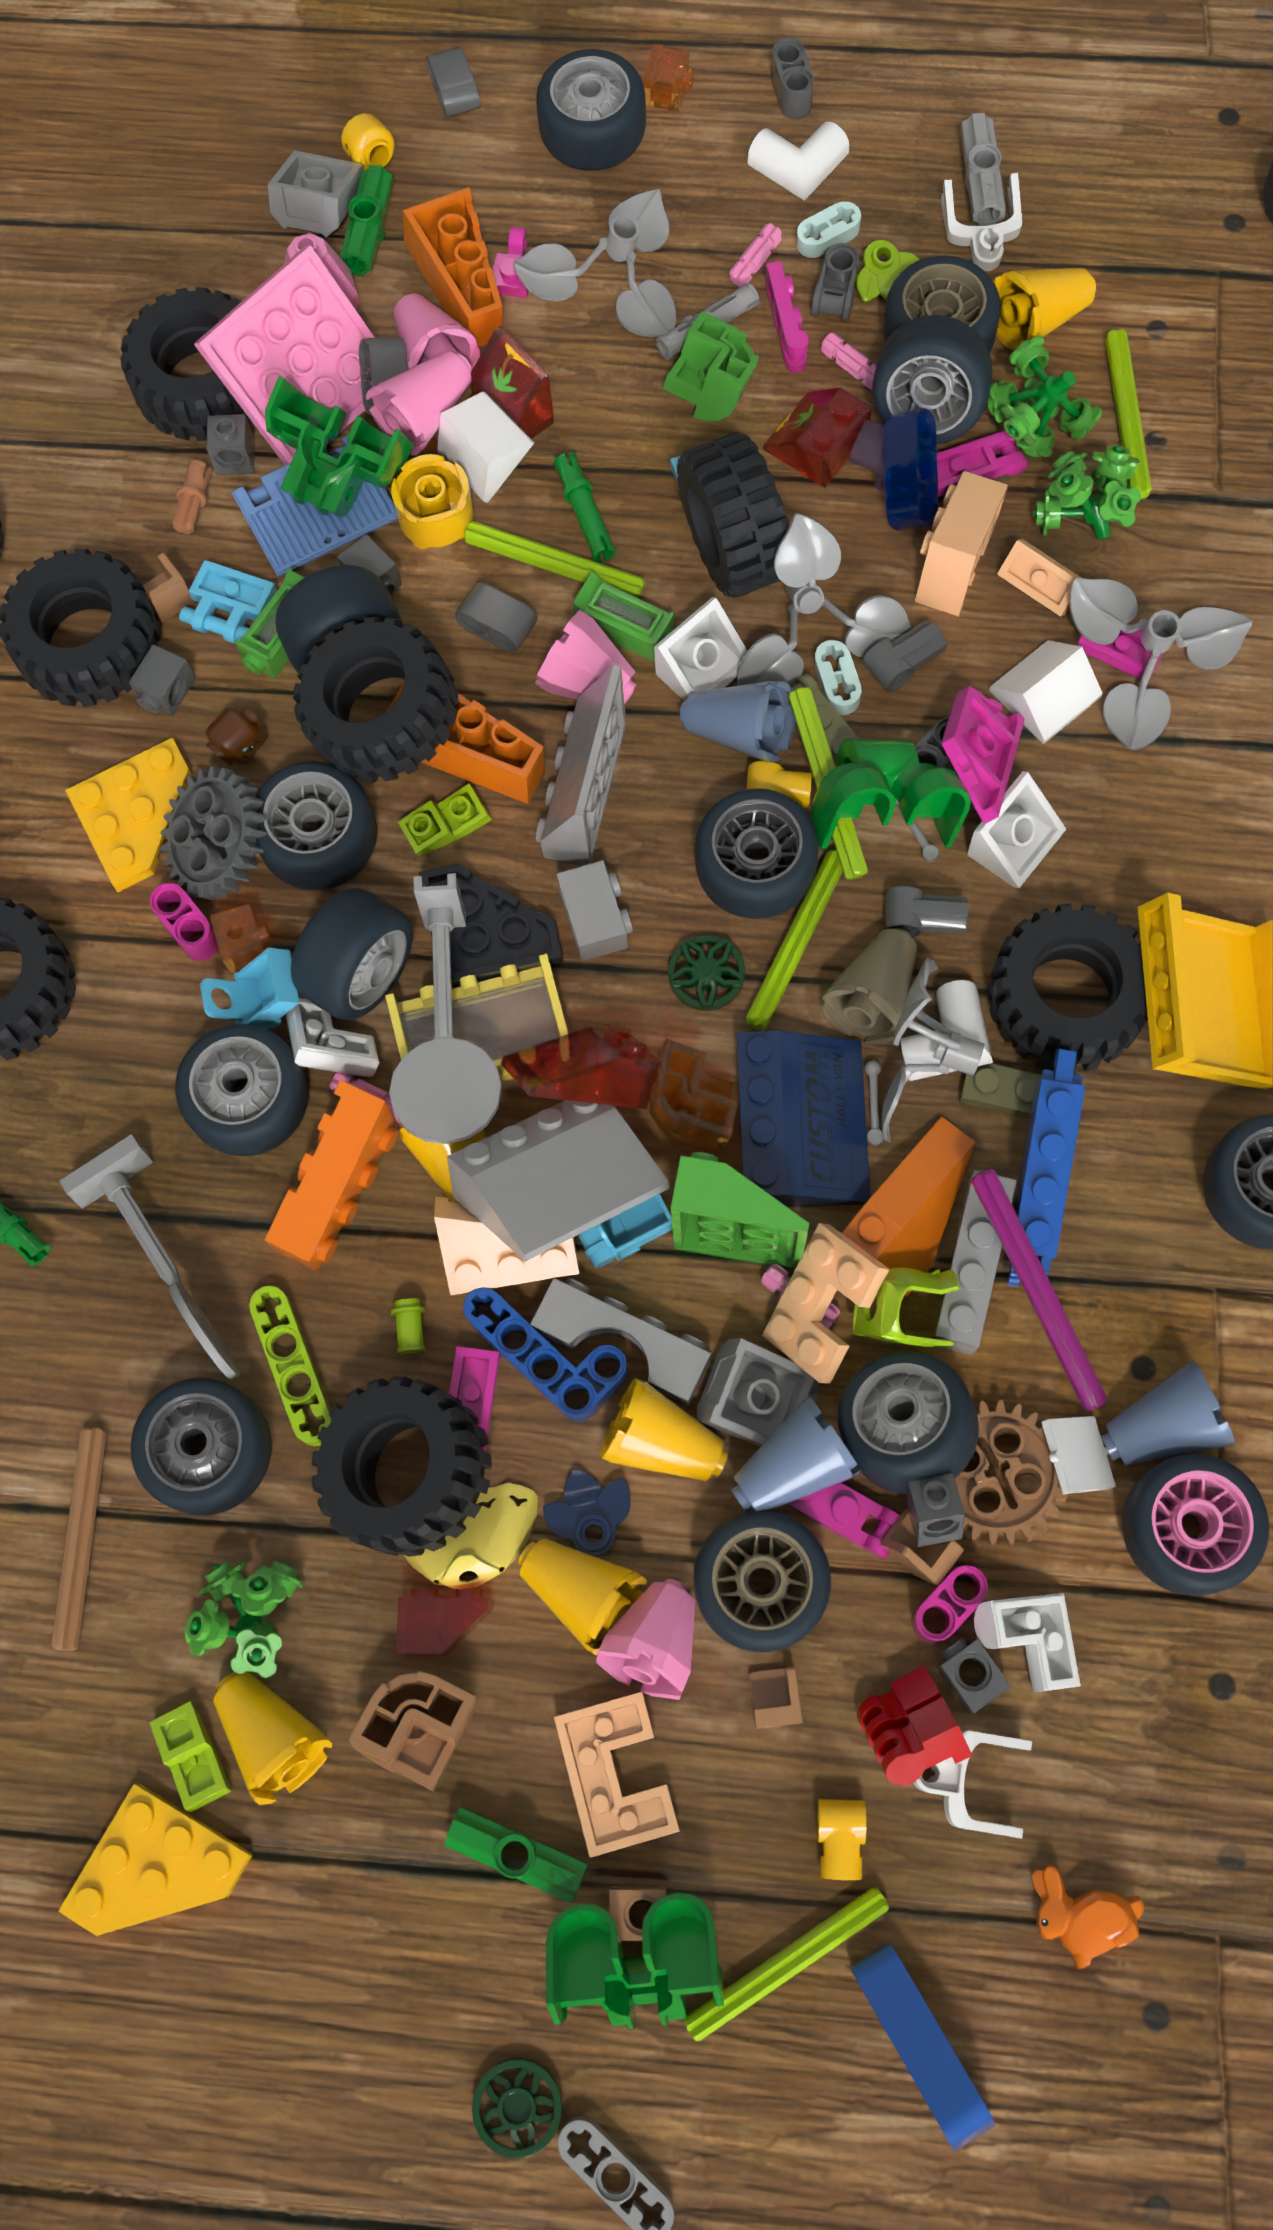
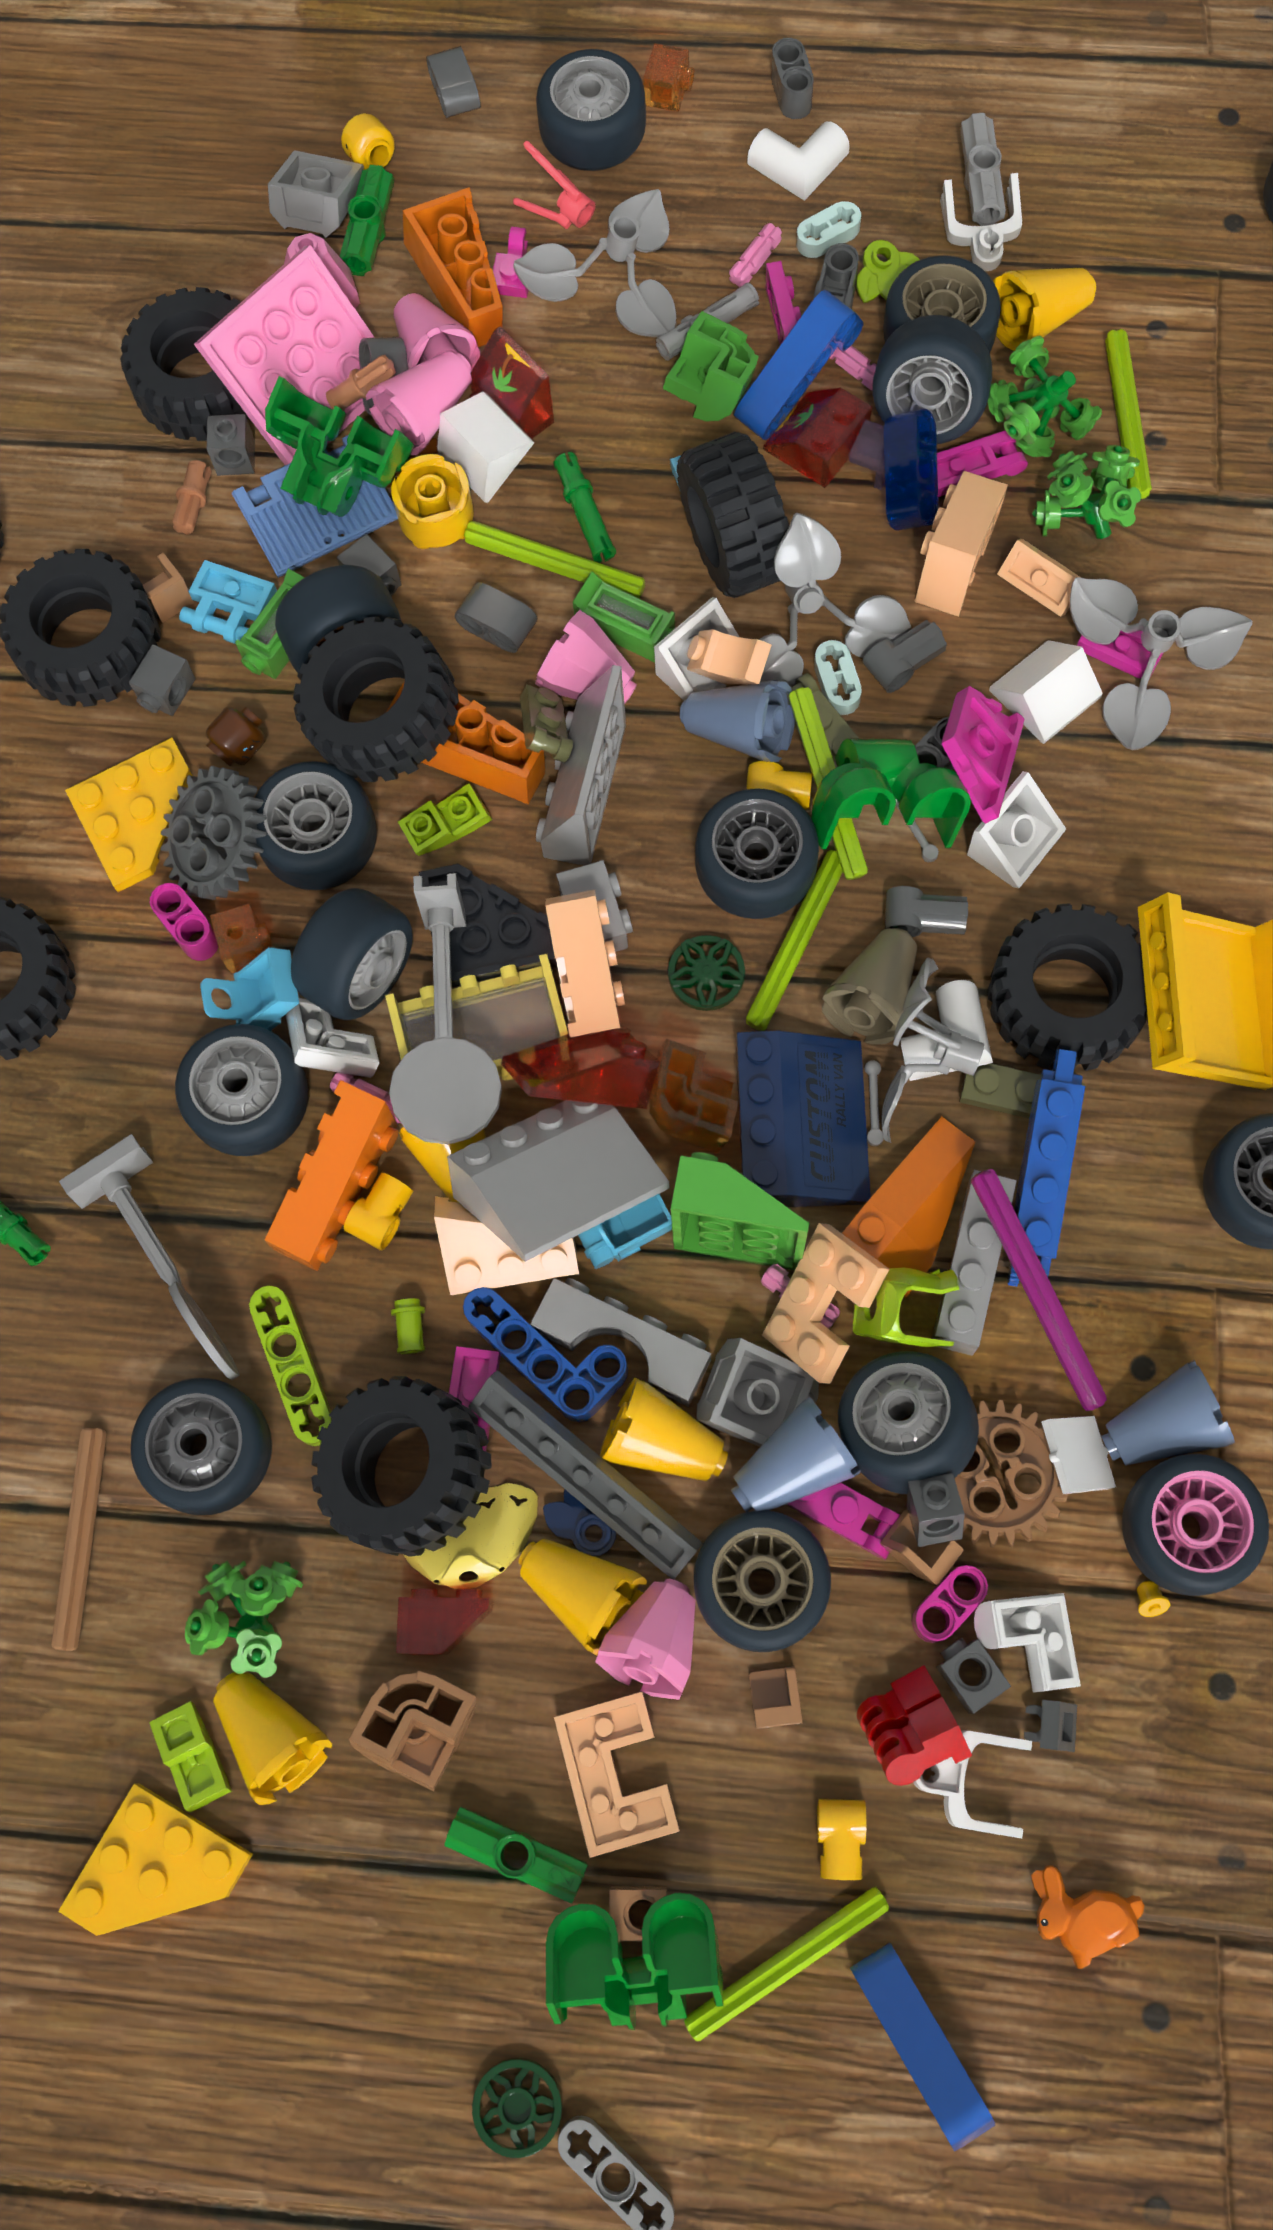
none -> nougat axle [326,355,396,411]
none -> yellow piece [344,1172,414,1251]
none -> dark grey plate [468,1370,703,1580]
none -> coral plant [513,141,596,229]
none -> olive plate [520,684,573,763]
none -> light nougat wedge [545,890,625,1037]
none -> light nougat arch [687,629,772,686]
none -> blue beam [734,290,864,440]
none -> dark grey tile [1024,1700,1077,1752]
none -> yellow piece [1137,1581,1170,1617]

